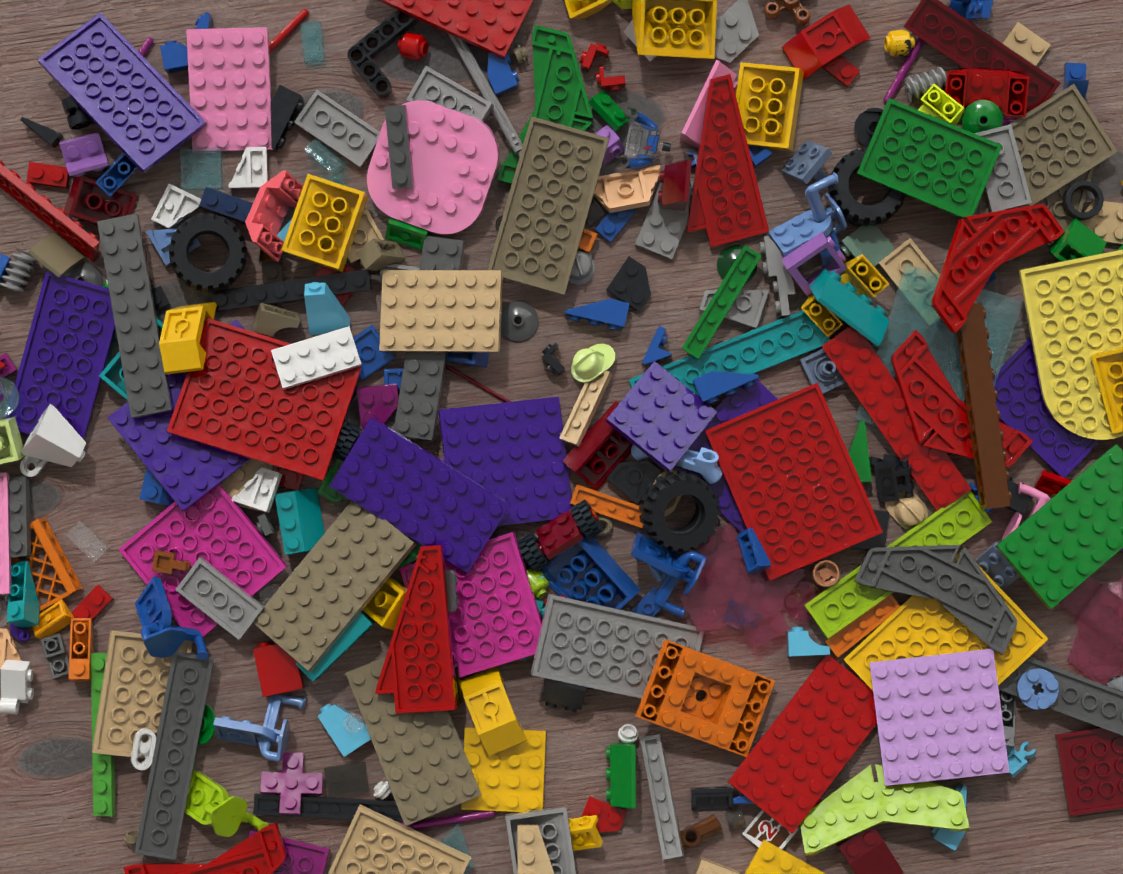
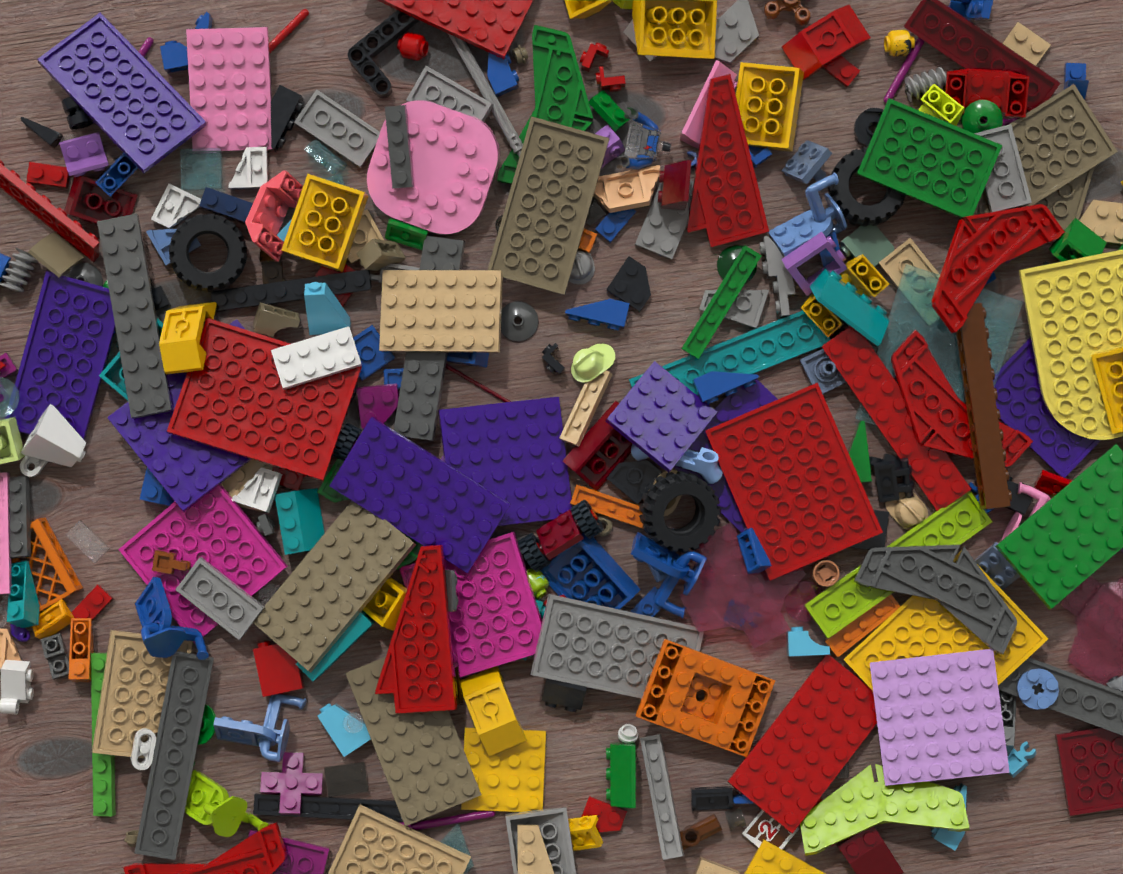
clear light blue plate [300,21,325,64] -> none
white plate [374,781,391,800] -> none
blue slope [642,326,672,365] -> none
black tyre [1062,180,1104,221] -> none

